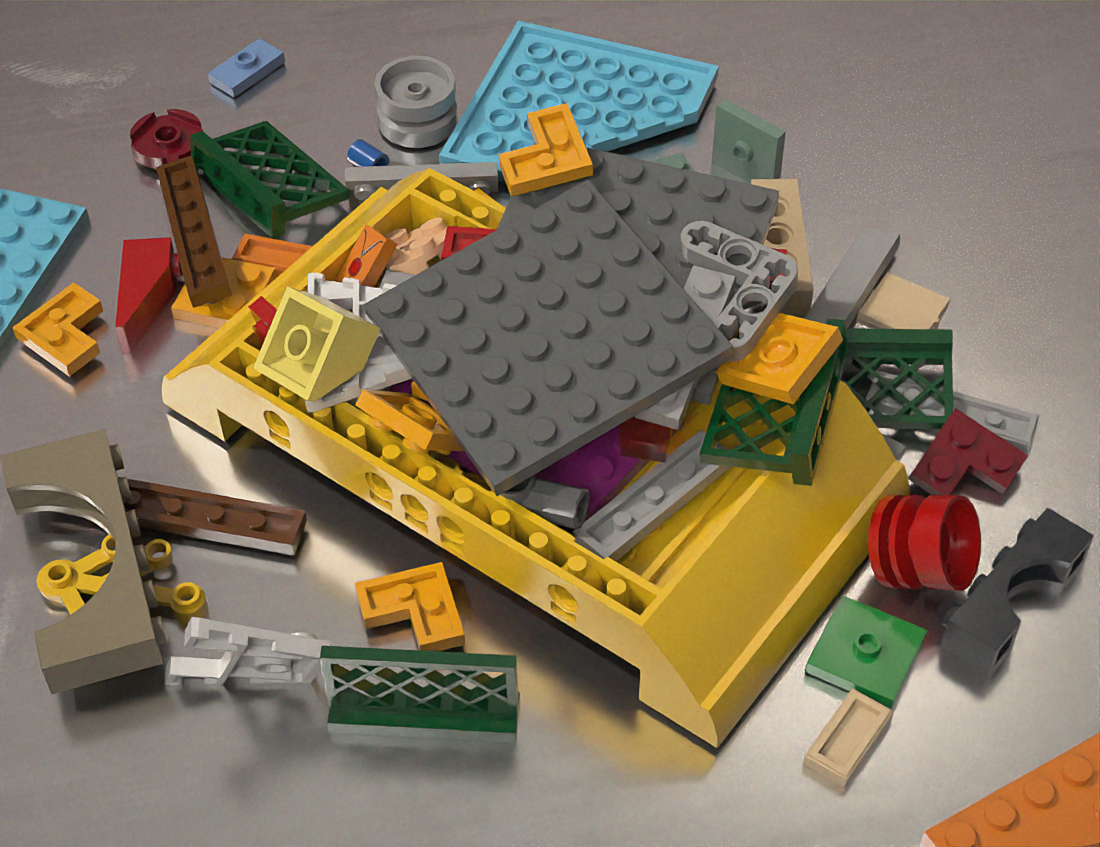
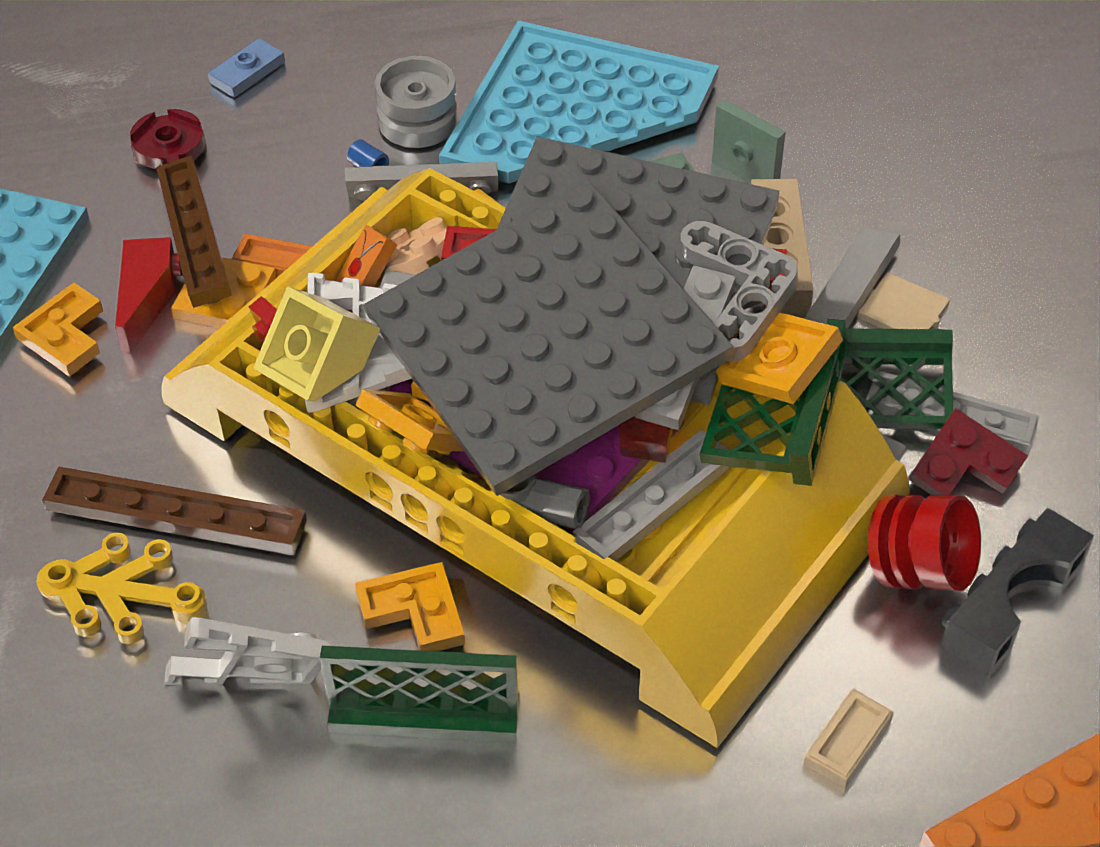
dark tan arch [0,429,167,695] -> none
dark green fence [190,121,349,239] -> none
light orange plate [498,103,593,197] -> none
green plate [805,595,927,709] -> none

